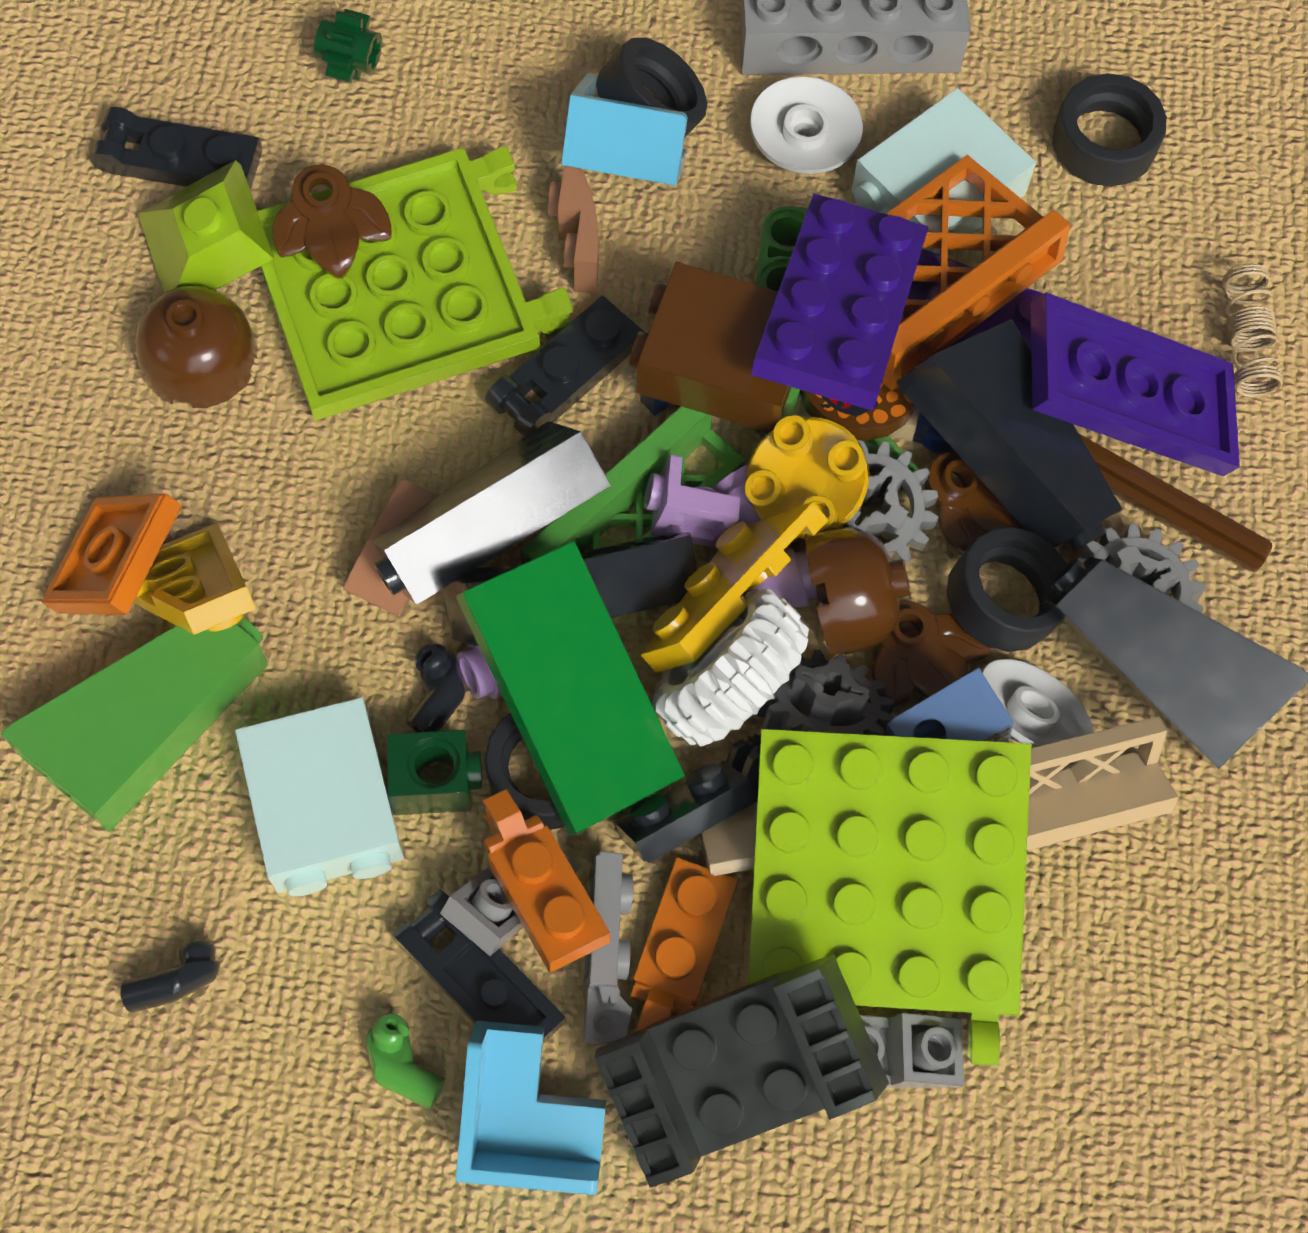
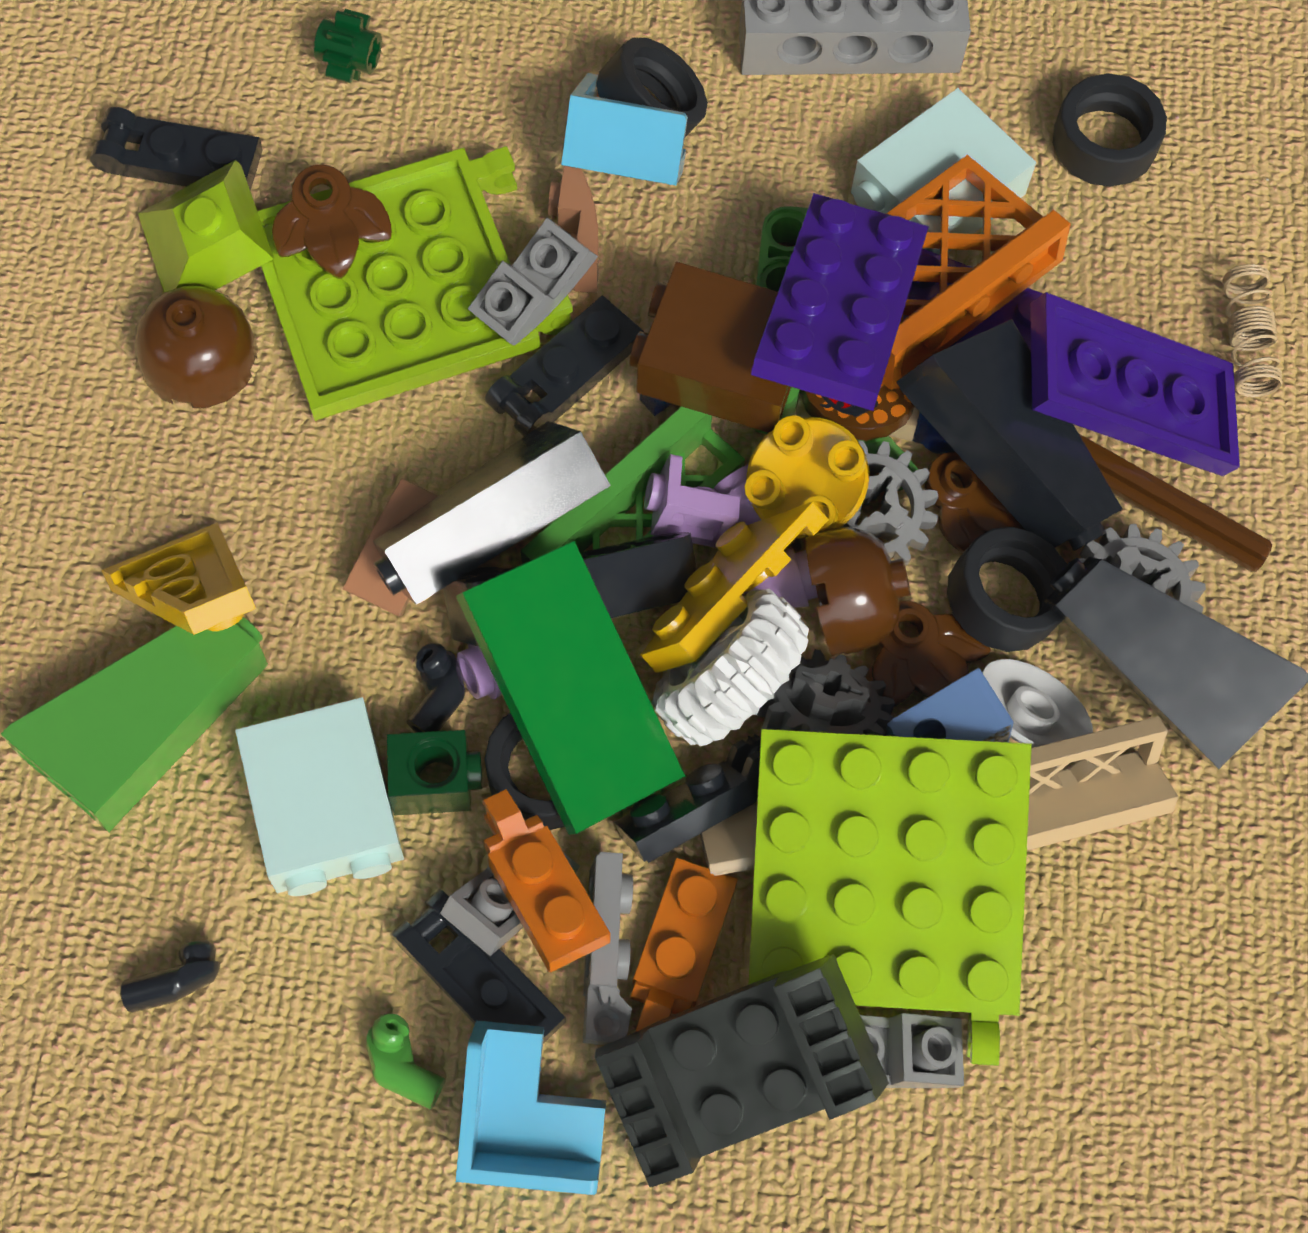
orange tile [42,493,182,615] -> none
white dish [750,77,863,174] -> none
none -> light grey slope [468,218,598,346]

